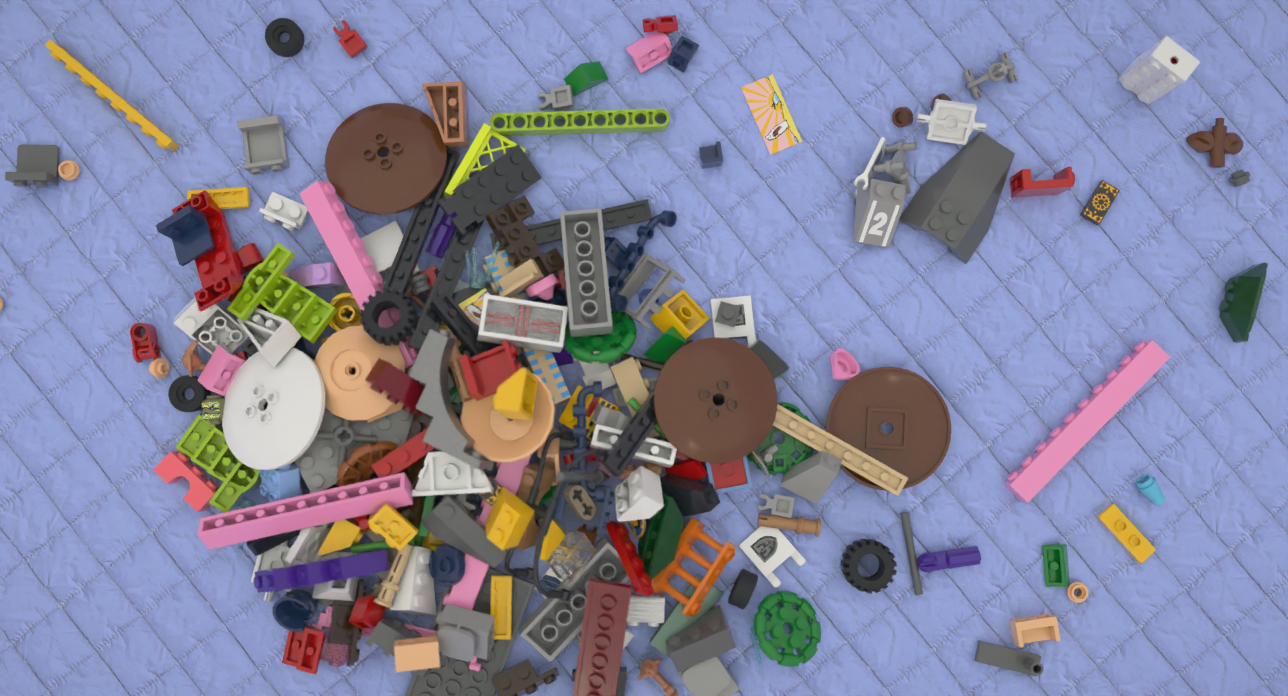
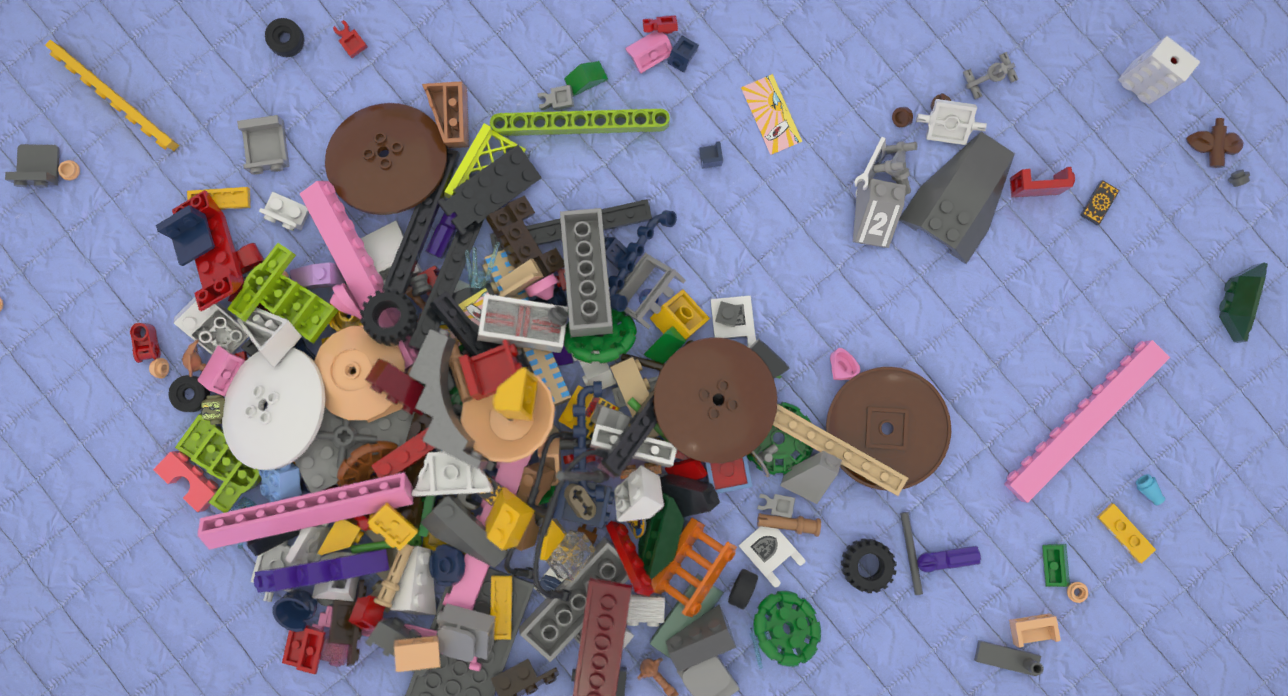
none -> bright pink piece [330,283,362,319]
none -> dark grey plate [548,306,569,326]

